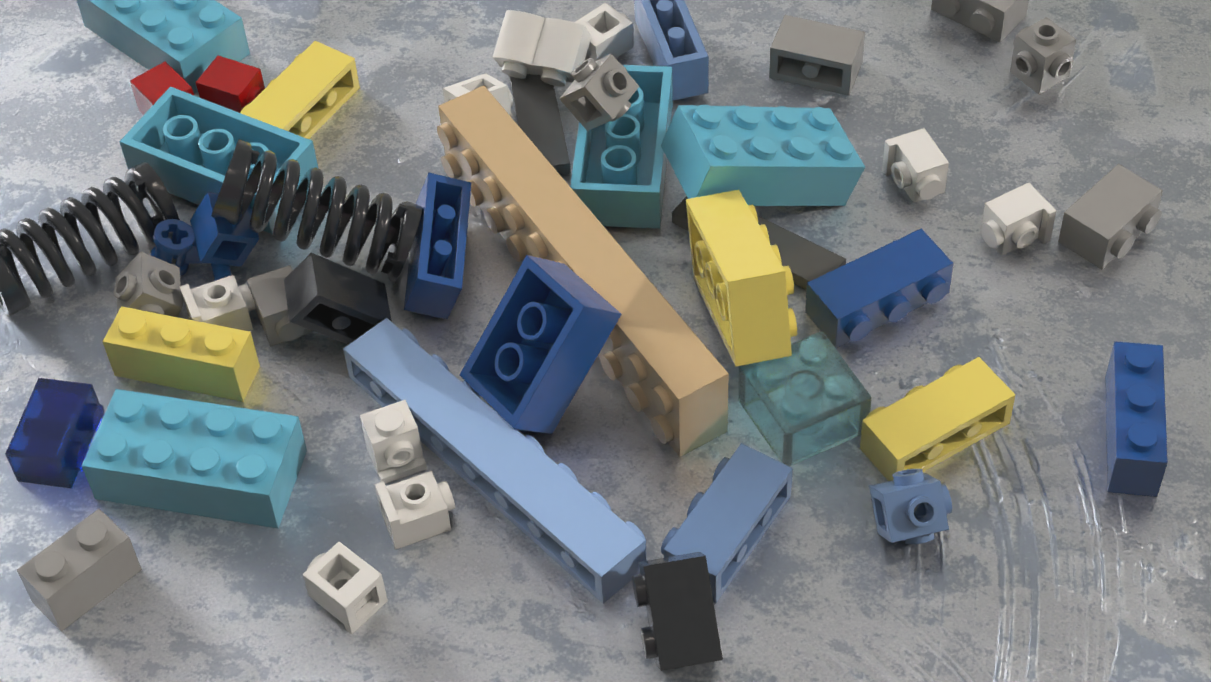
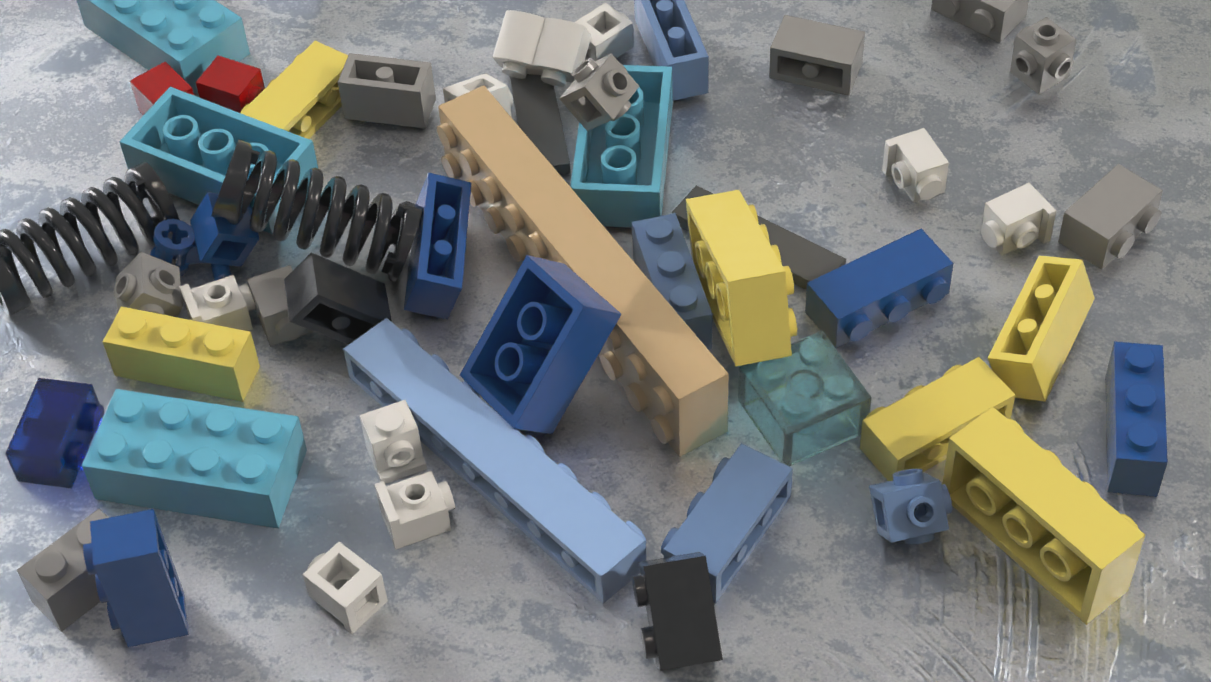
medium azure brick [661,105,865,206] -> none
none -> blue brick [83,509,189,647]
none -> light grey brick [338,53,436,129]
none -> medium blue brick [632,213,712,350]
none -> light yellow brick [942,406,1145,625]
none -> light yellow brick [988,256,1095,402]

